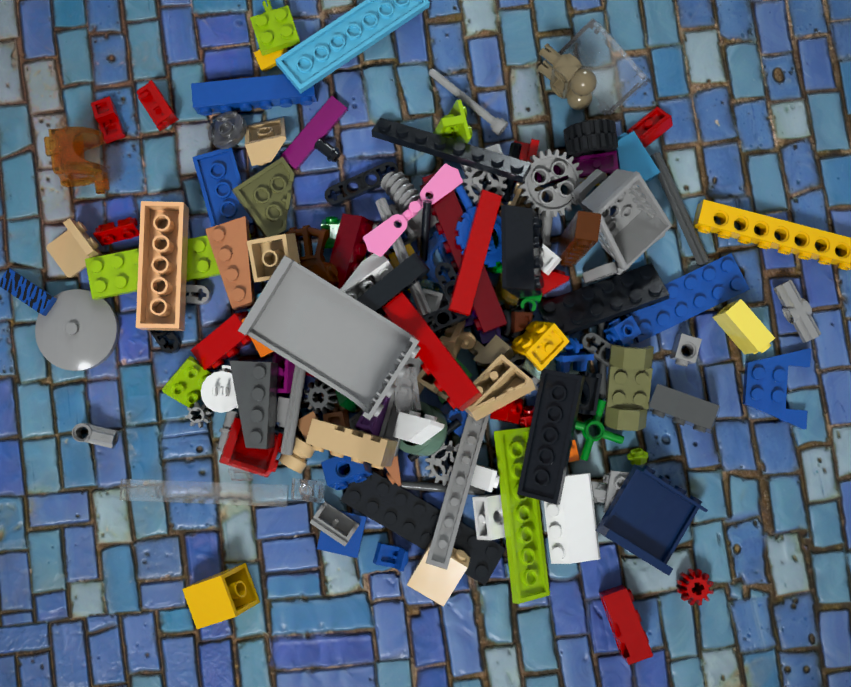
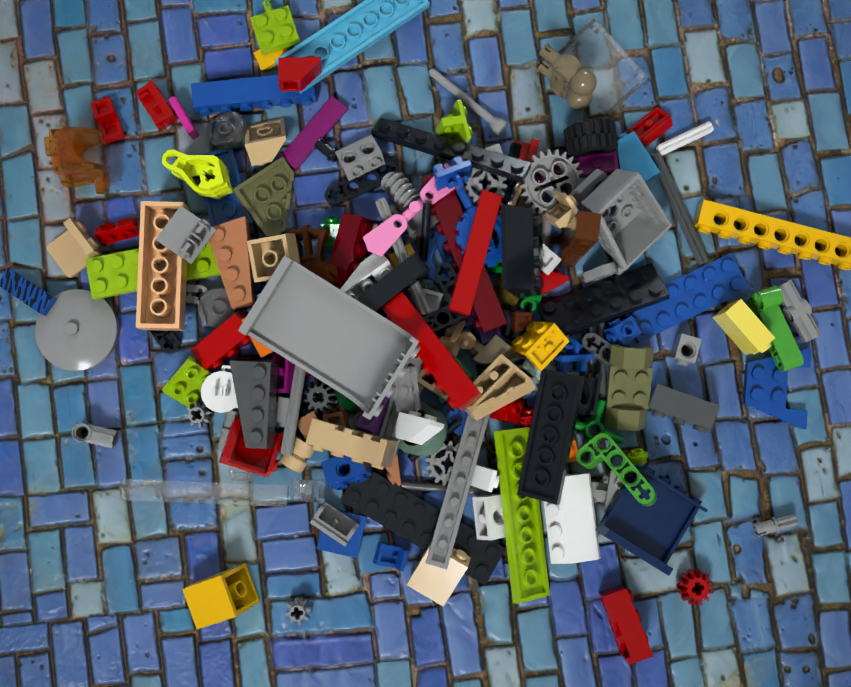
none -> light grey hinge [155,205,216,264]
none -> neon yellow piece [162,150,233,199]
none -> dark pink tile [168,96,199,140]
none -> flat silver tile [198,288,240,328]
none -> red slope [278,56,322,91]
none -> light grey gear [285,597,312,626]
none -> light grey brick [335,134,385,181]
none -> blue hips [433,156,472,192]
none -> tan bracket [543,190,579,229]
none -> bright green beam [576,433,657,506]
none -> white axle [656,122,714,156]
none -> bright green beam [748,285,804,372]
none -> light grey axle [753,514,798,537]

